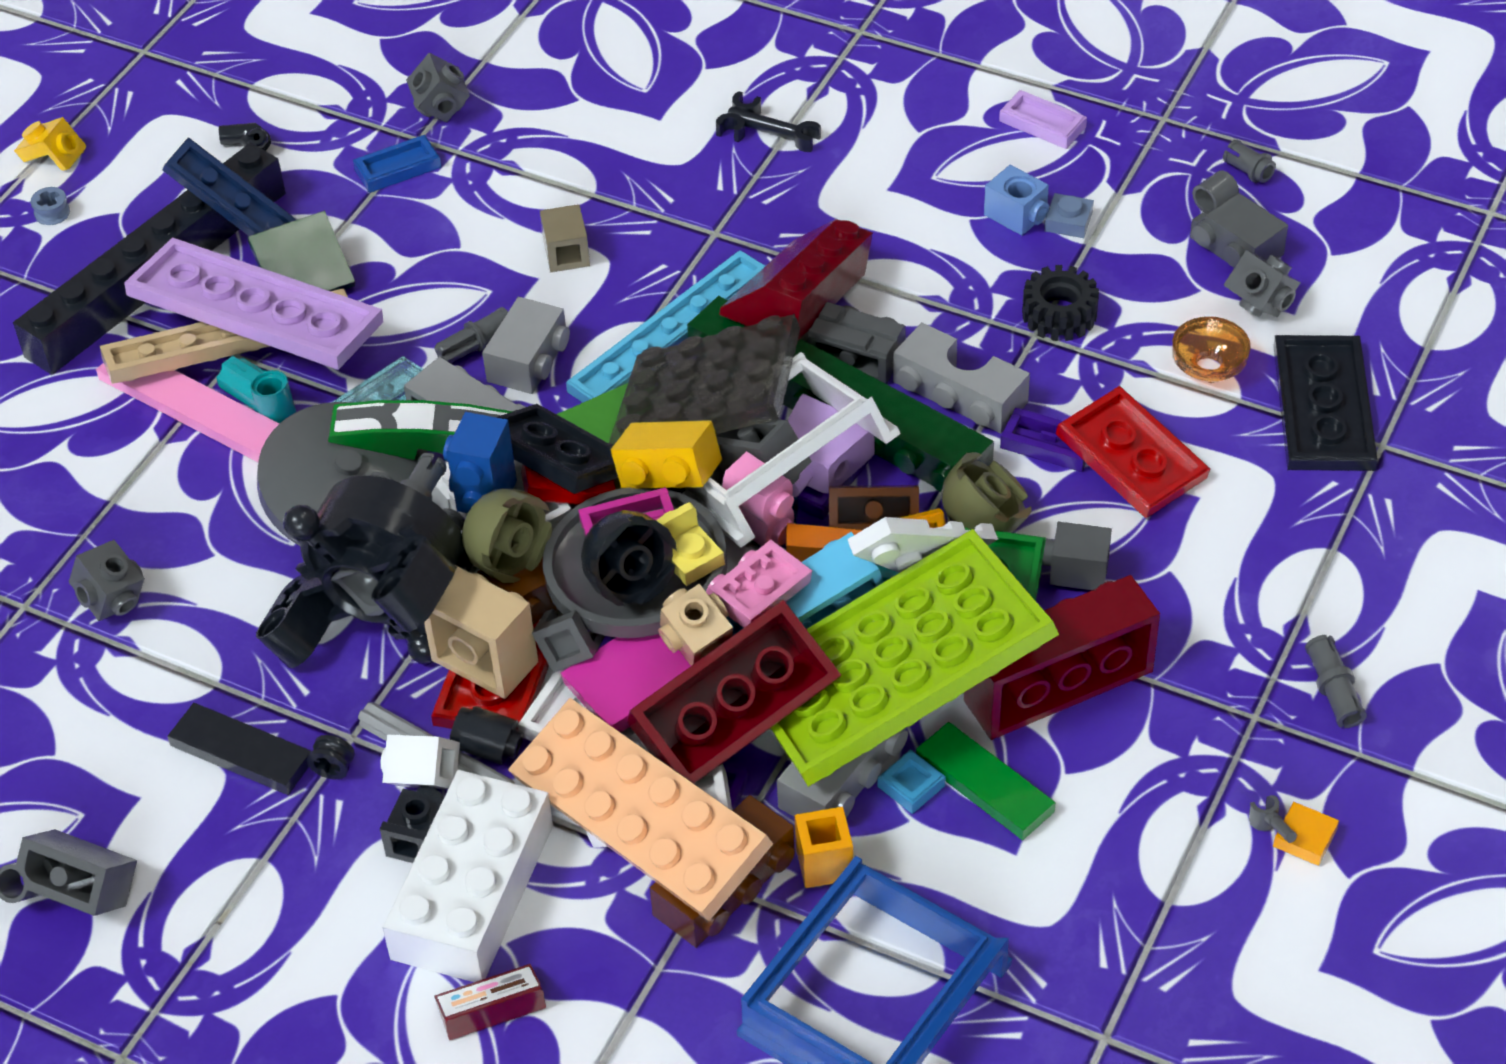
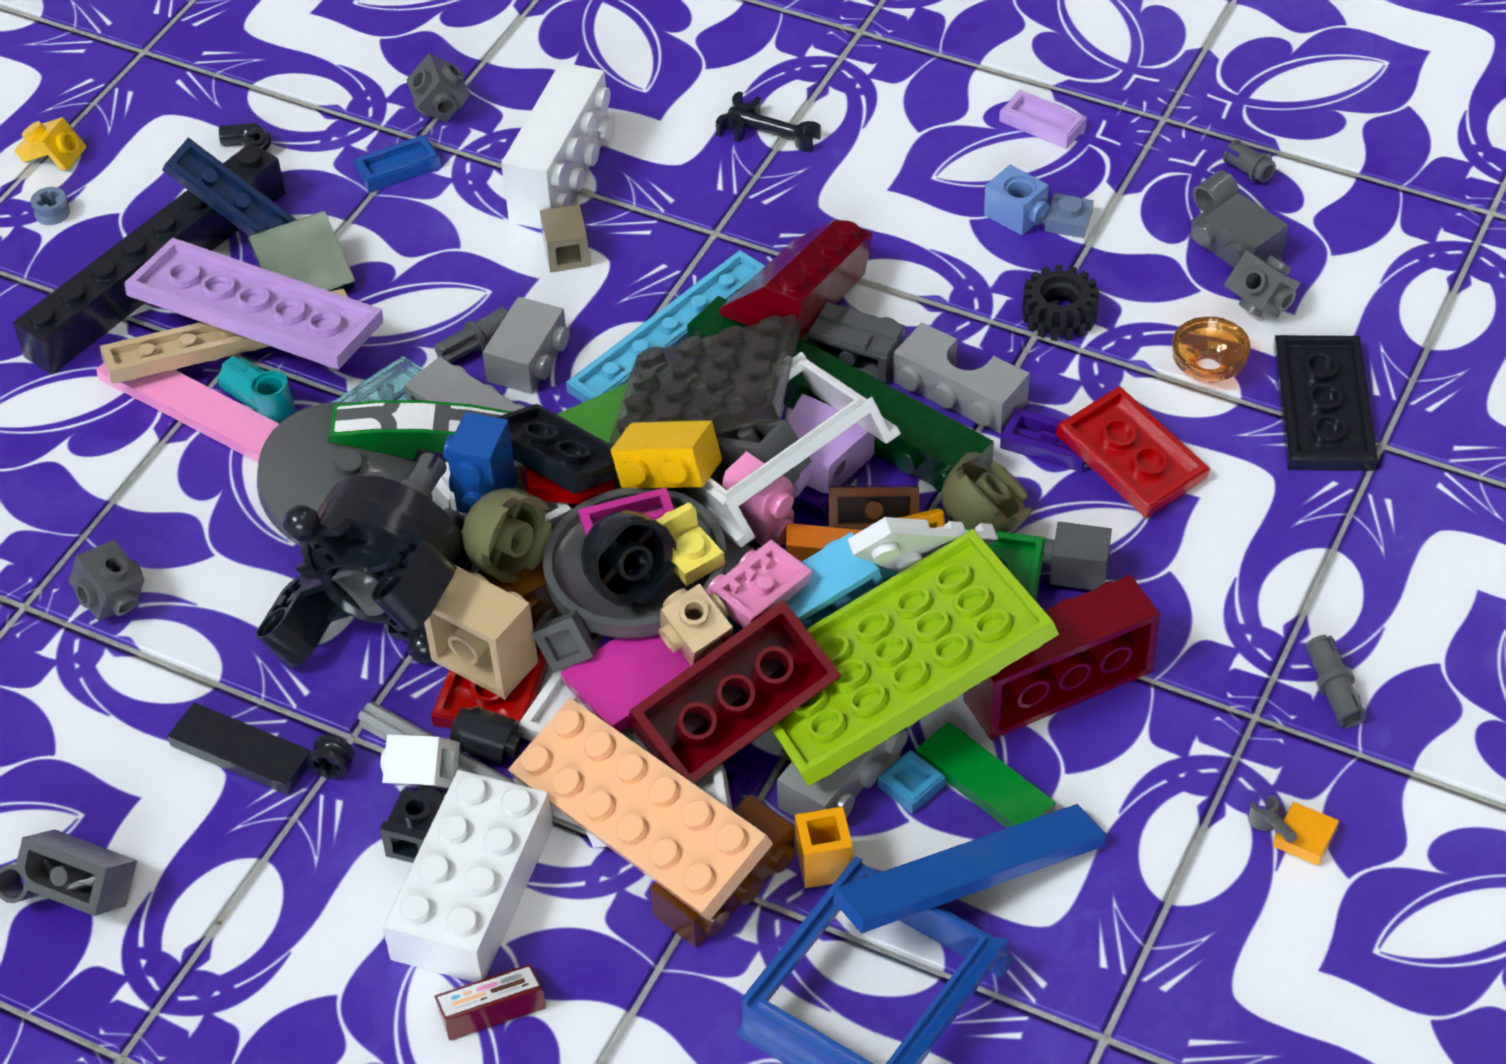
none -> white brick [501,62,613,230]
none -> blue tile [833,804,1107,934]

